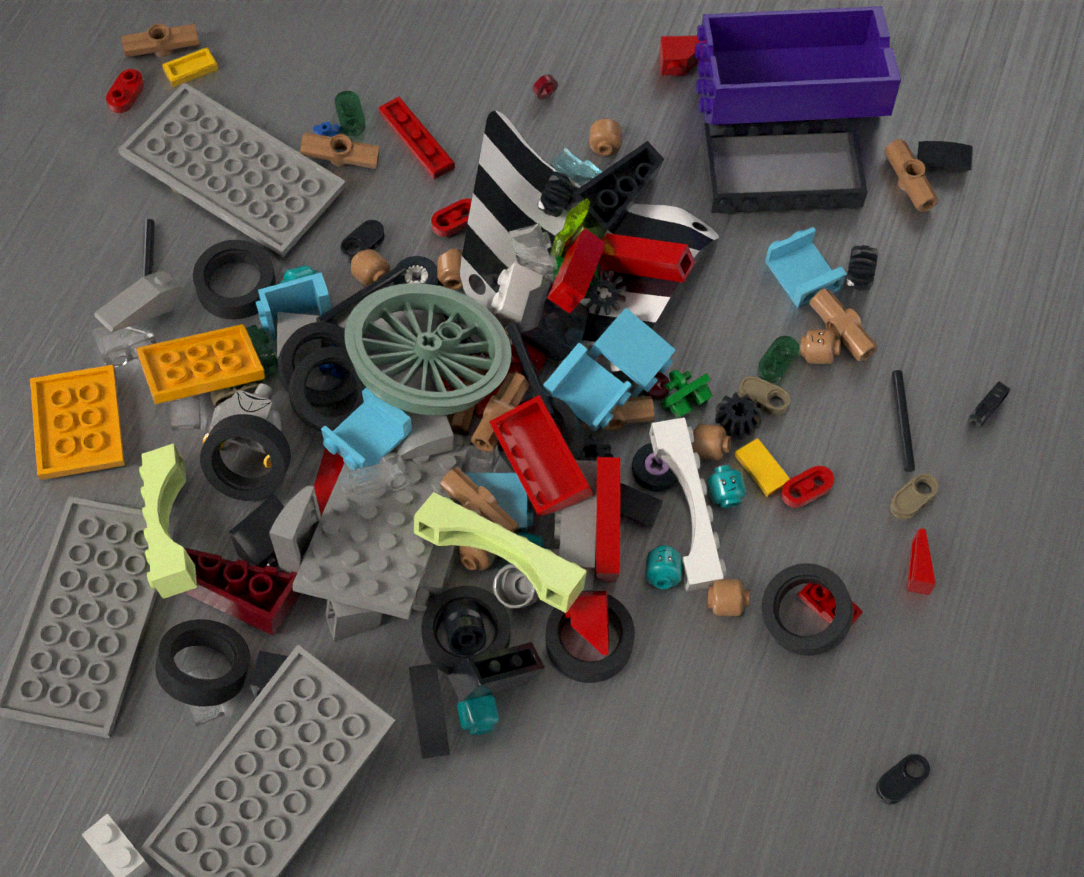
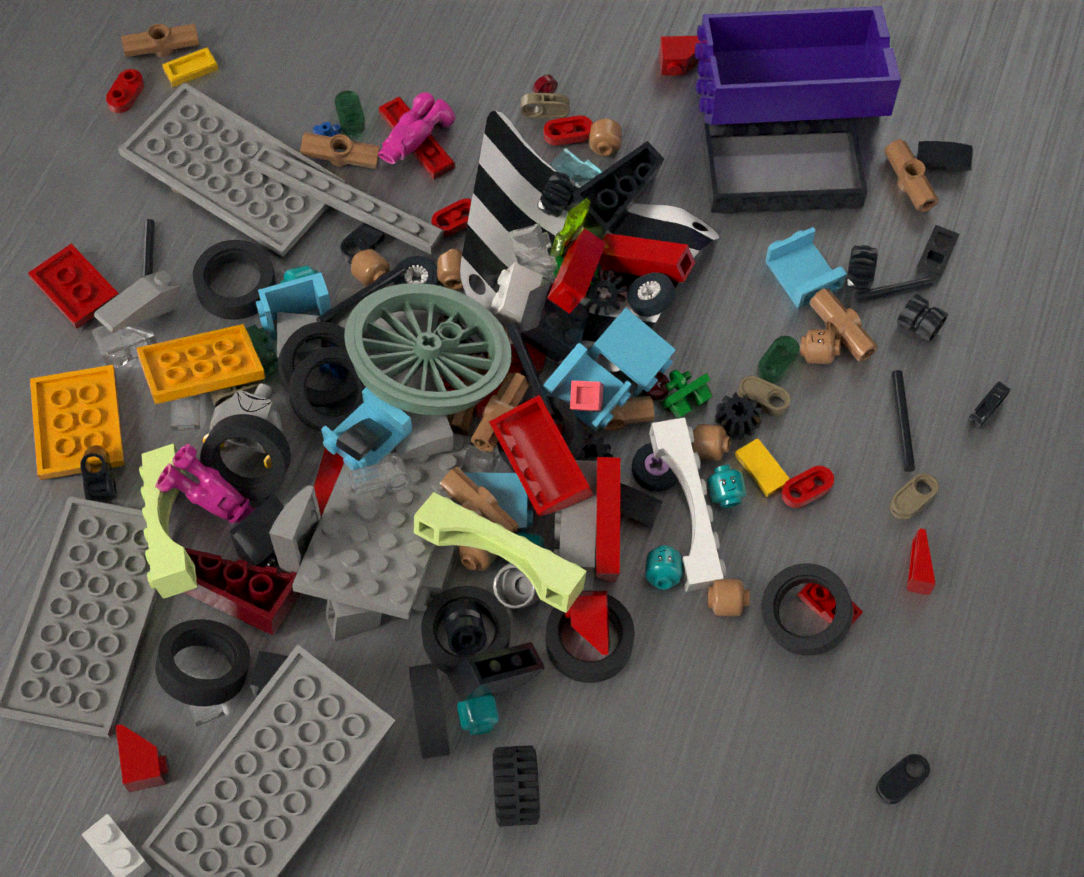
none -> red plate [28,243,119,329]
none -> black piece [80,445,117,501]
none -> red slope [115,724,169,793]
none -> dark pink piece [155,443,255,524]
none -> light grey tile [250,145,444,254]
none -> black slope [336,418,392,461]
none -> dark pink piece [378,92,455,164]
none -> black tyre [492,745,540,827]
none -> dark tan piece [520,93,570,118]
none -> red plate [543,115,593,146]
none -> coral brick [570,381,604,412]
none -> black bush [627,272,675,317]
none -> black bar [854,277,933,303]
none -> black wheel [897,294,948,343]
none -> black slope [917,225,960,277]

